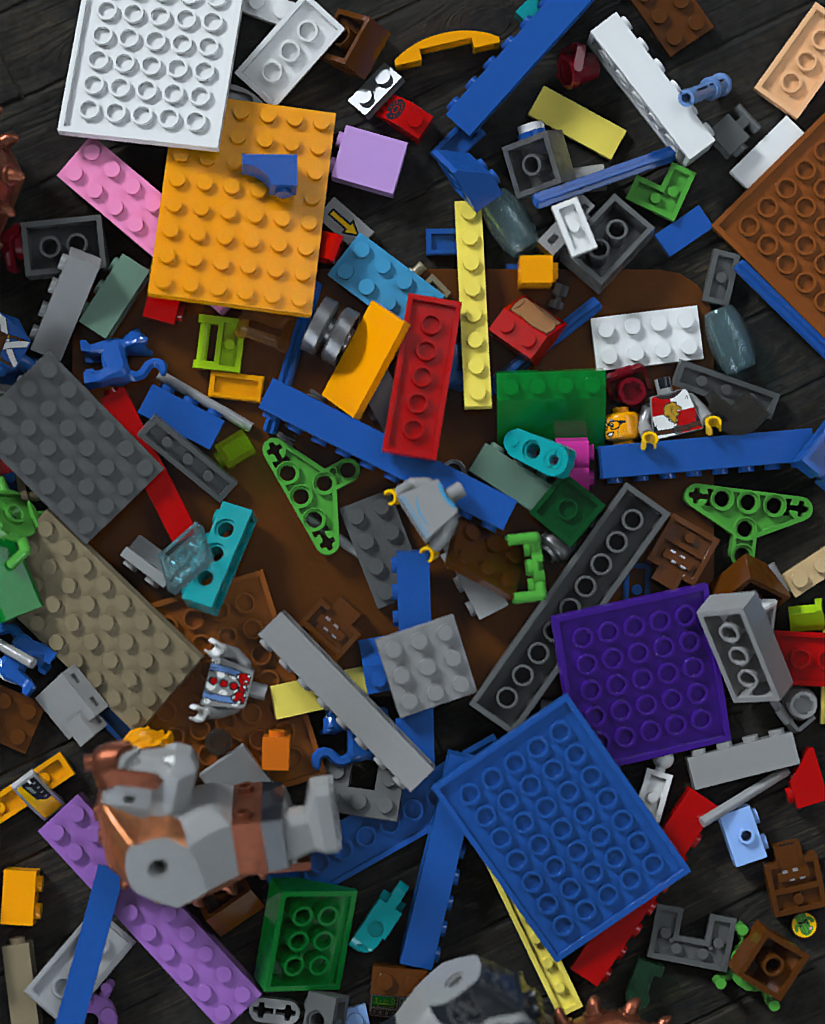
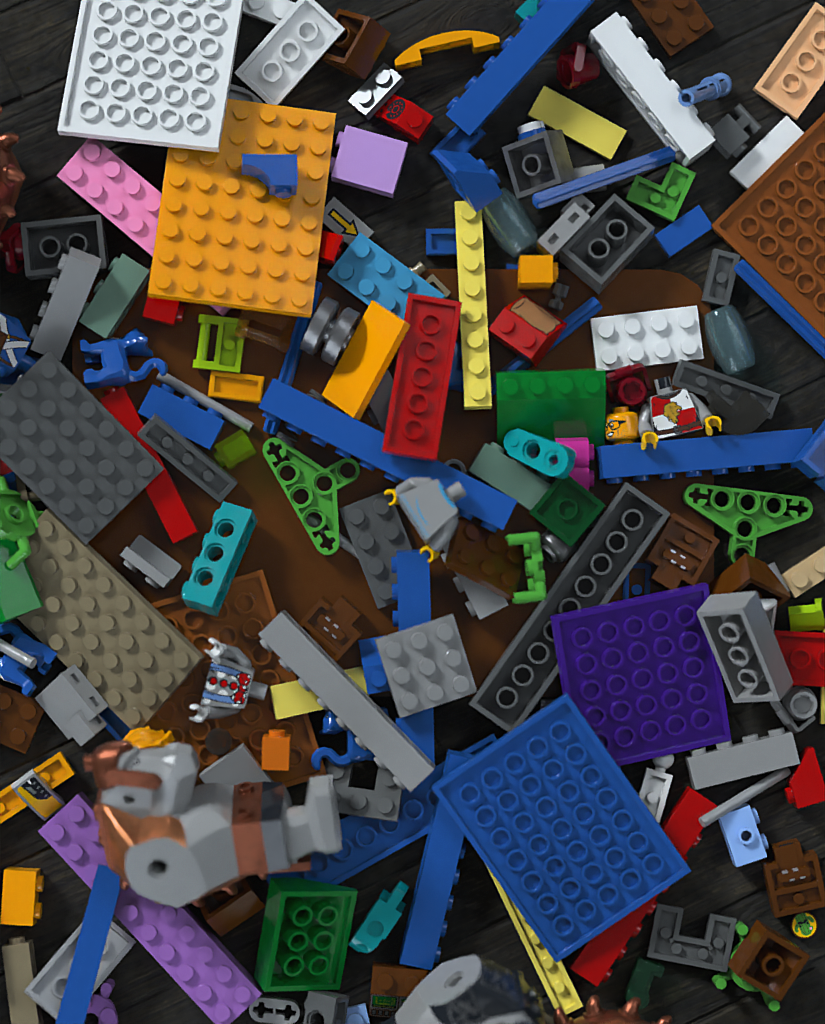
clear light blue plate [158,522,214,595] -> none
white plate [551,196,597,258] -> none

